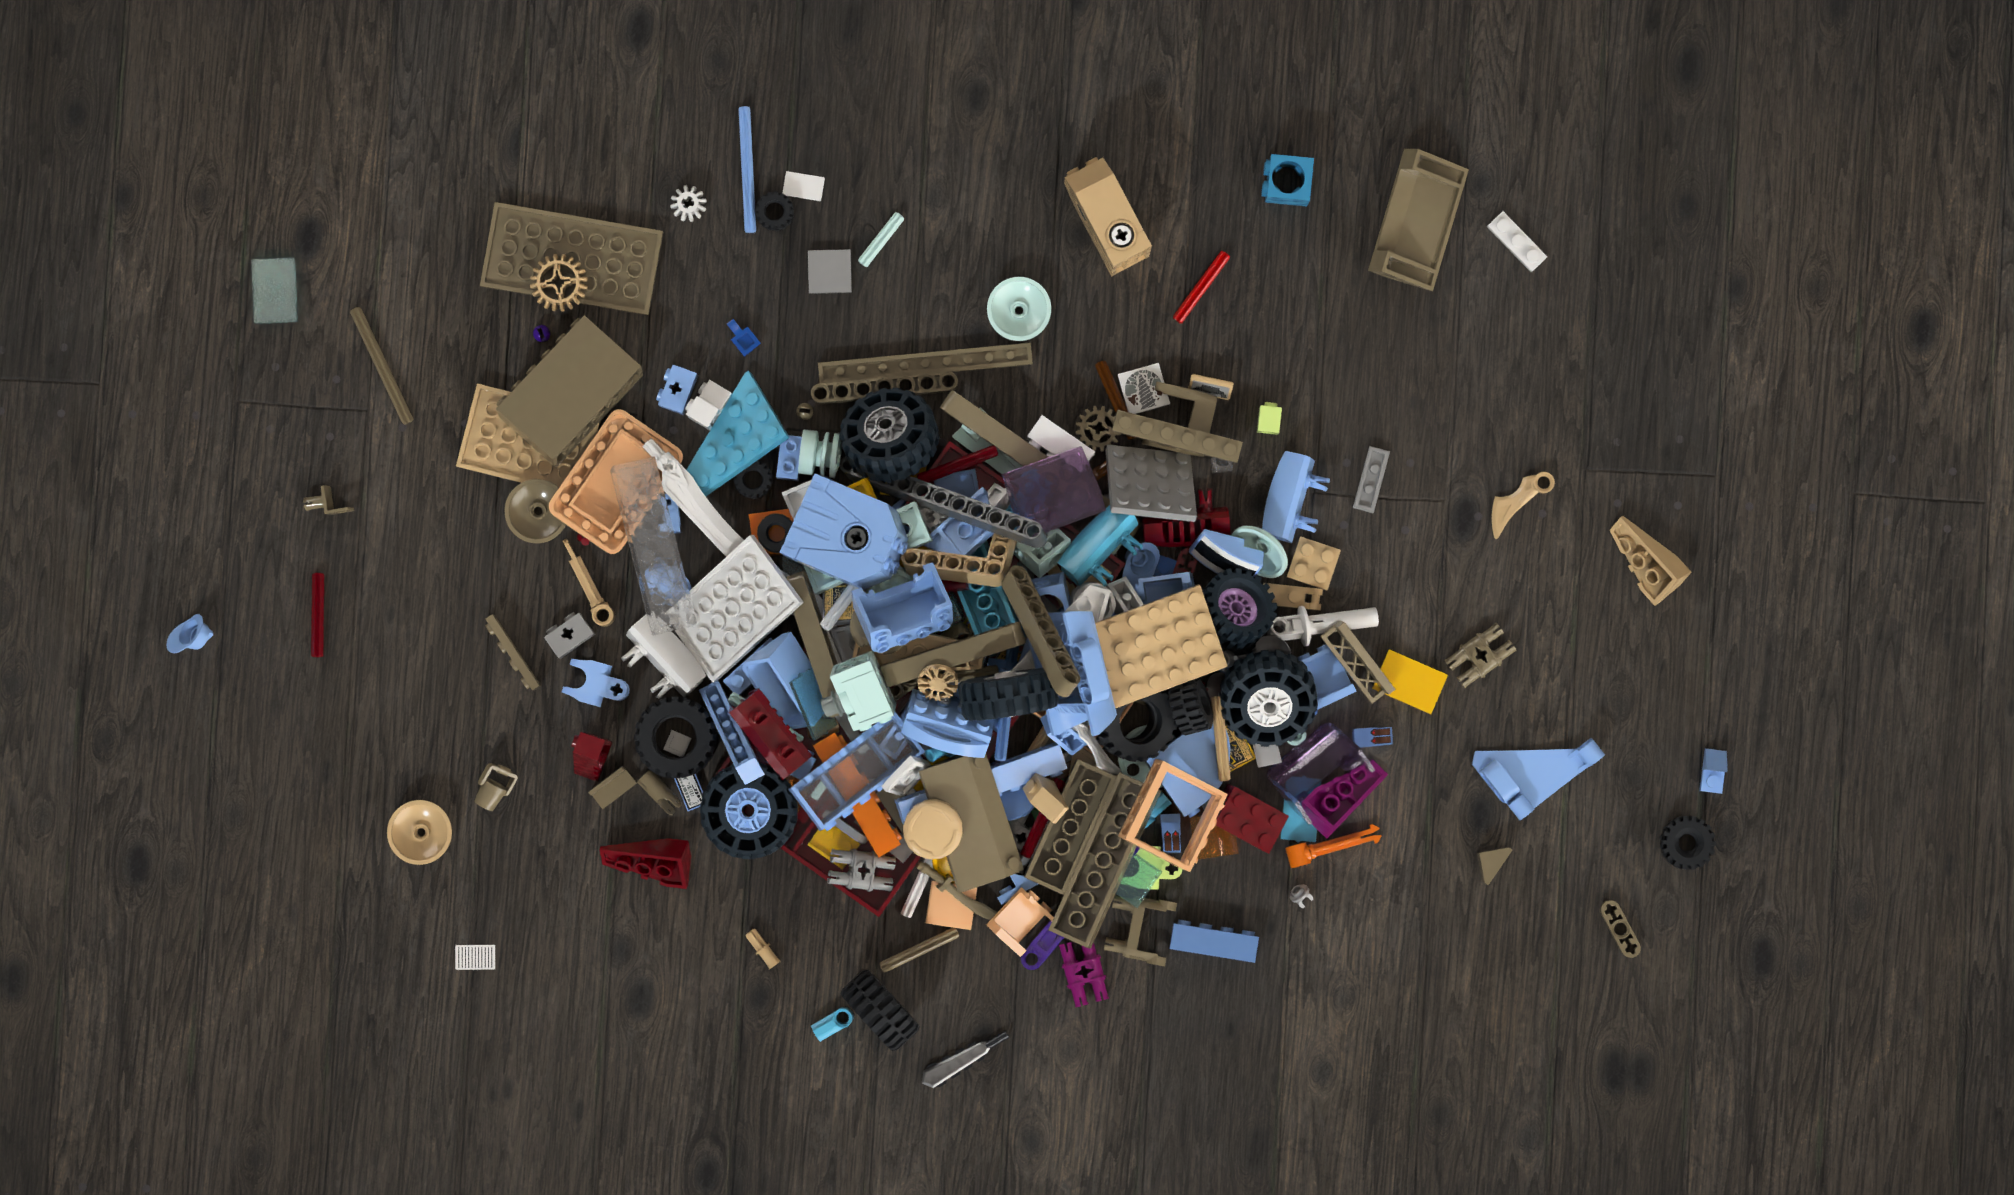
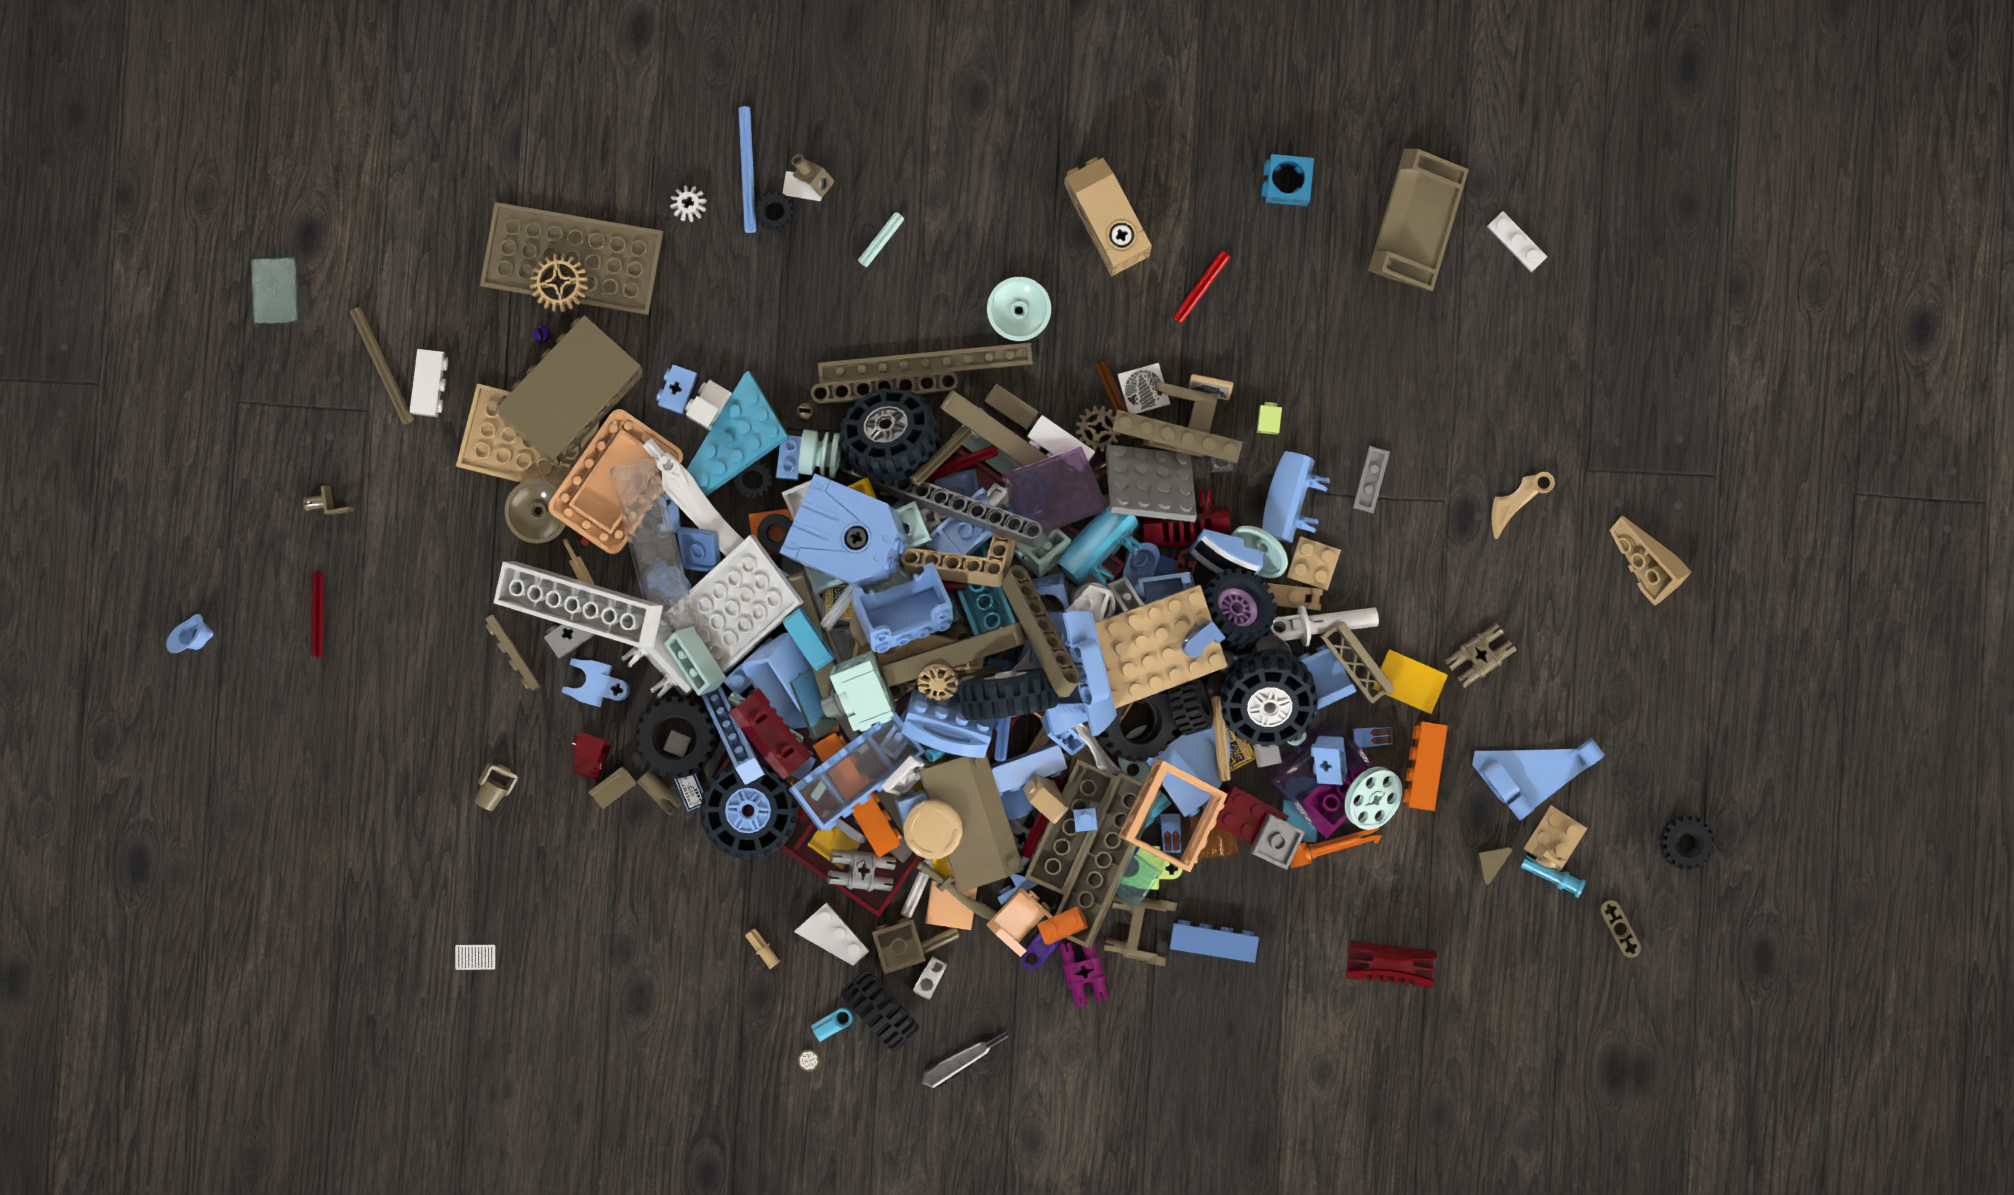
tan dish [387,800,452,865] -> none
dark red wedge [599,838,691,889] -> none
blue plate [727,319,761,357] -> none
light grey tile [808,249,852,294] -> none
light grey plate [1290,884,1314,908] -> none
light blue slope [1700,748,1727,794] -> none
none -> white brick [410,349,448,417]
none -> white brick [494,561,663,648]
none -> light aqua brick [664,626,727,696]
none -> medium blue tile [677,527,721,572]
none -> medium azure beam [782,607,835,671]
none -> dark tan bracket [791,154,834,197]
none -> white wedge [794,903,870,965]
none -> tile [798,1049,820,1071]
none -> dark tan plate [872,918,926,974]
none -> dark tan axle [910,426,972,486]
none -> white leg [913,956,947,1000]
none -> dark tan brick [984,384,1039,431]
none -> orange brick [1037,907,1088,945]
none -> light blue brick [1073,807,1097,832]
none -> medium blue leg [1181,620,1225,658]
none -> flat silver tile [1249,813,1306,870]
none -> light blue brick [1311,736,1348,785]
none -> light aqua wedge [1345,767,1402,830]
none -> dark red piece [1345,940,1437,988]
none -> orange brick [1402,722,1448,811]
none -> medium azure pin [1521,855,1586,898]
none -> tan bracket [1523,805,1587,871]

